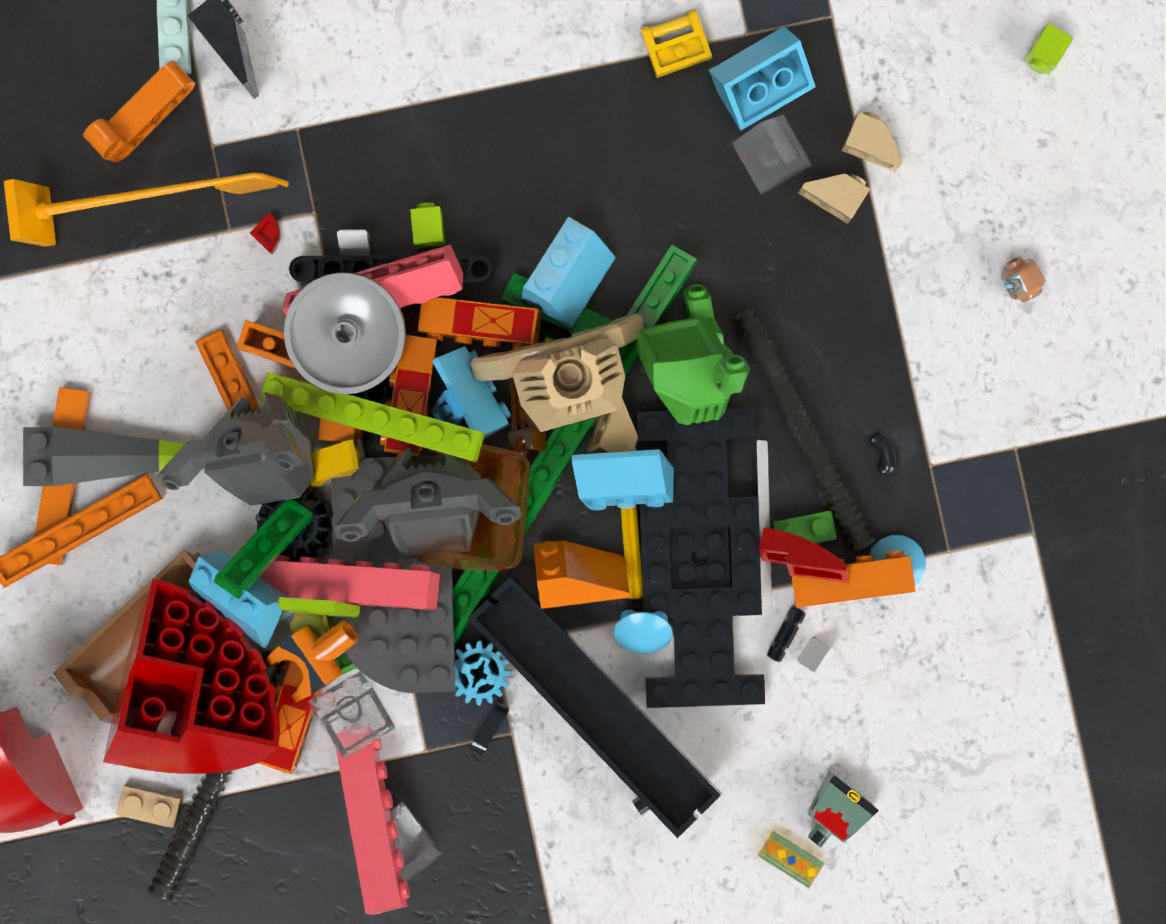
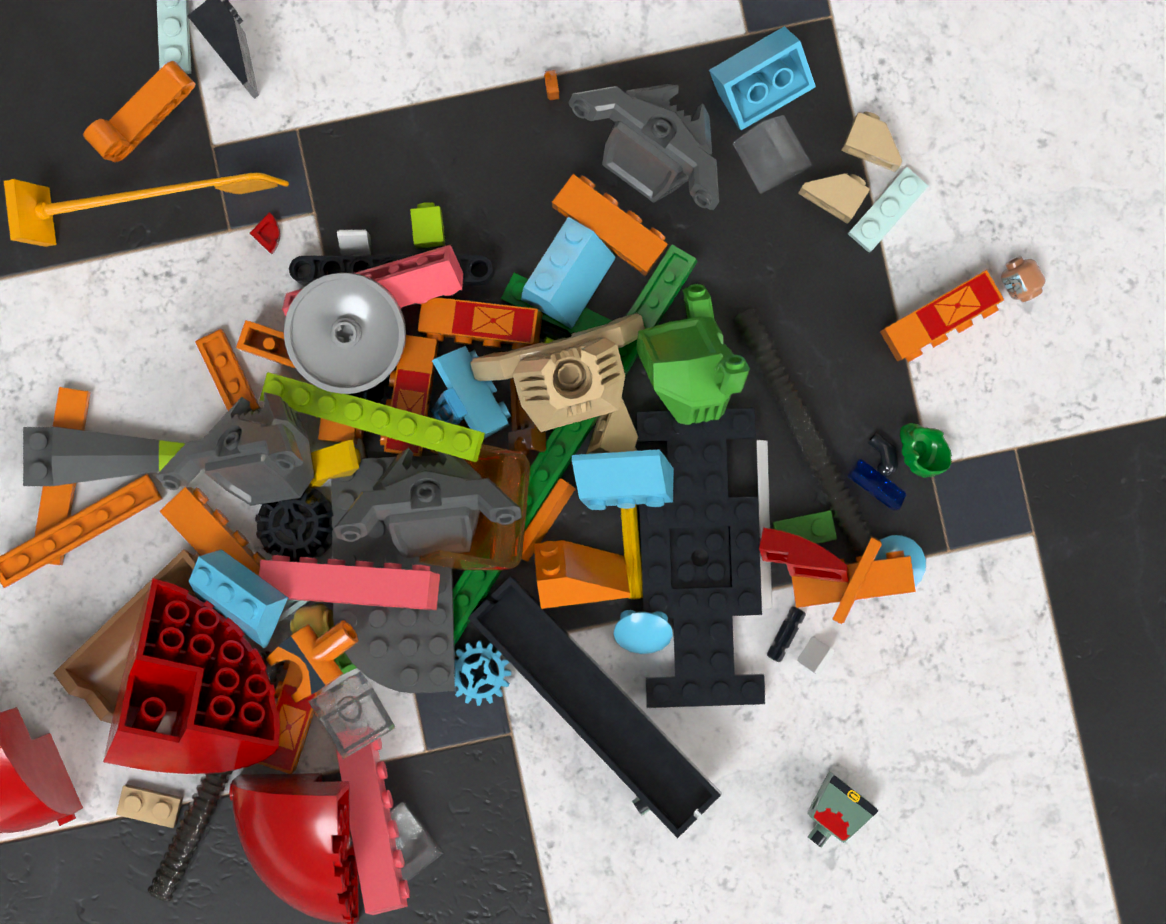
green plate [214,499,313,599] -> none
lime piece [278,597,360,618] -> none
black beam [469,701,510,757] -> none
yellow plate [640,9,712,78] -> none
clear yellow tile [758,830,825,889] -> none
lime brick [1024,23,1074,75] -> none
none -> orange brick [159,487,266,576]
none -> red brick [229,773,359,924]
none -> orange tile [512,479,576,562]
none -> orange tile [544,70,559,100]
none -> orange brick [552,174,668,276]
none -> dark grey helmet [568,84,719,210]
none -> orange tile [832,537,882,624]
none -> clear blue slope [847,459,906,510]
none -> light aqua plate [848,167,928,253]
none -> orange brick [880,270,1004,362]
none -> green hair [899,423,952,478]

